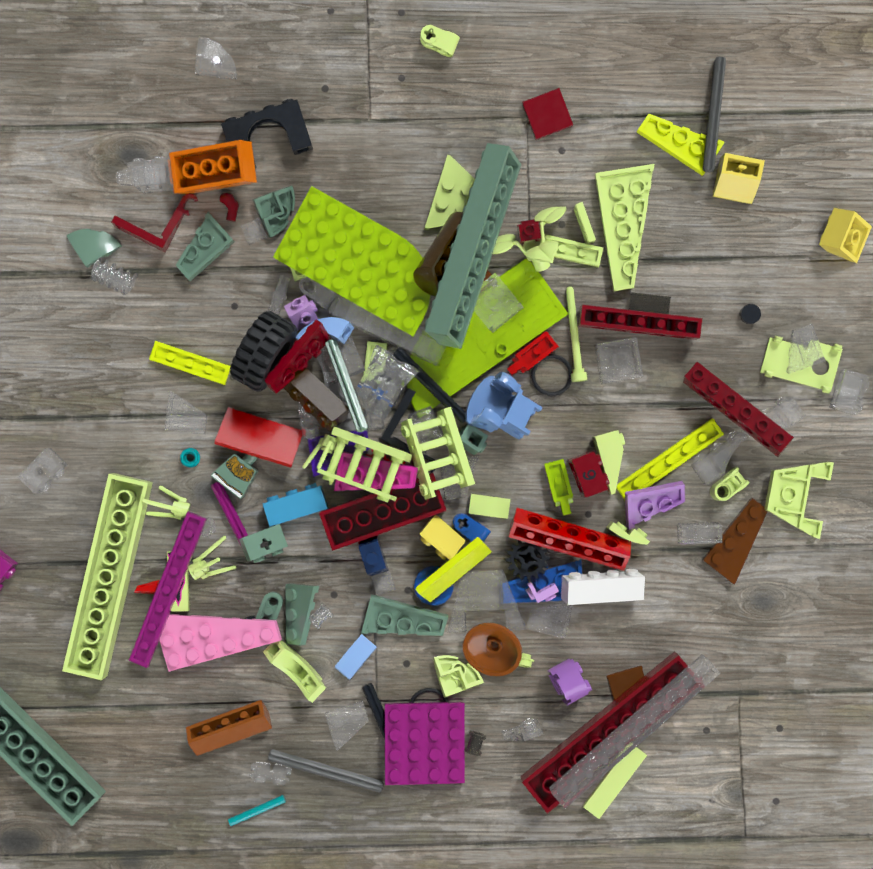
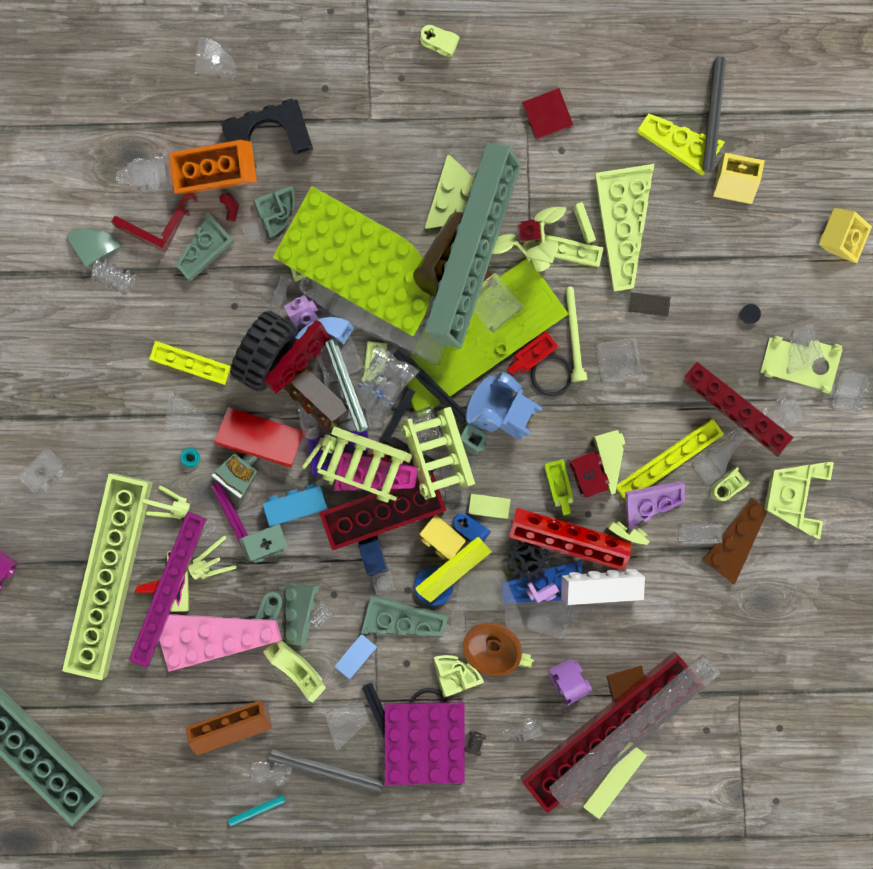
dark red brick [578,305,703,340] -> none

